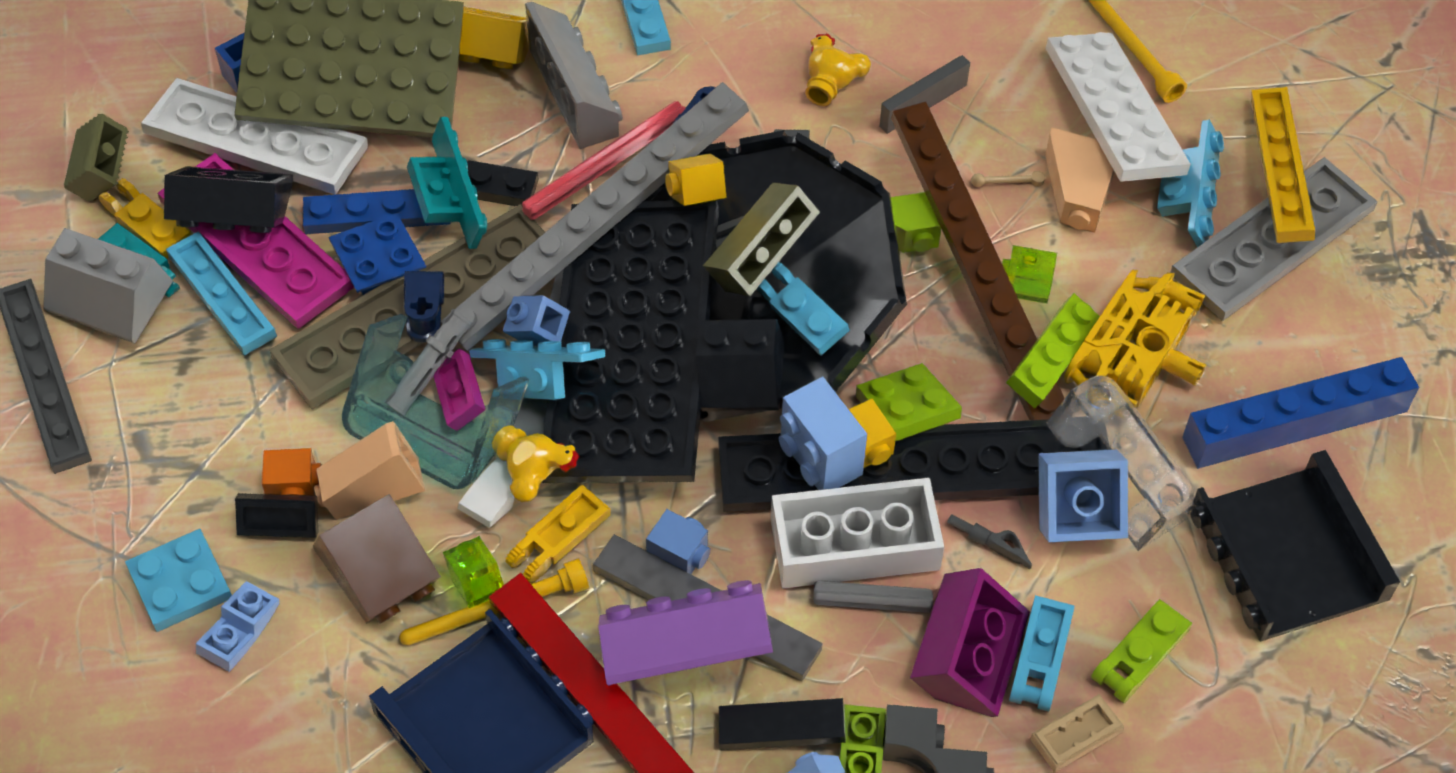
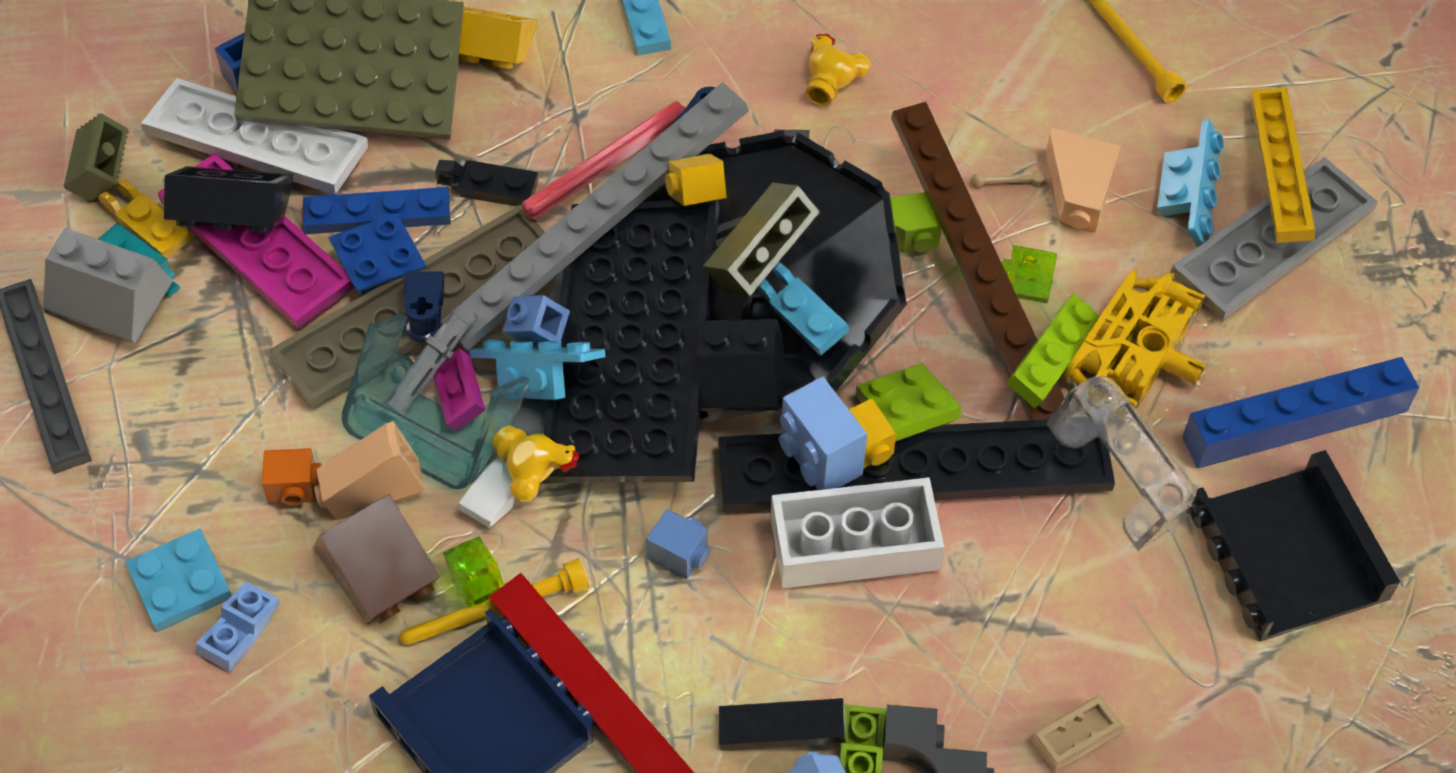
medium azure plate [166,231,277,356] -> none
black tile [235,493,319,538] -> none
teal bracket [407,117,487,249] -> none
yellow hinge [505,485,611,584] -> none
light grey slope [525,2,623,149] -> none
flat silver tile [593,534,823,681] -> none
medium lavender slope [598,580,773,685] -> none
light grey axle [813,581,933,613] -> none
dark grey tile [879,55,970,134] -> none
magenta slope [910,568,1030,717] -> none
dark grey hand [947,514,1032,569] -> none
medium azure plate [1009,595,1075,712] -> none
light blue brick [1039,449,1128,542] -> none
white plate [1046,32,1191,182] -> none
lime plate [1091,599,1192,703] -> none

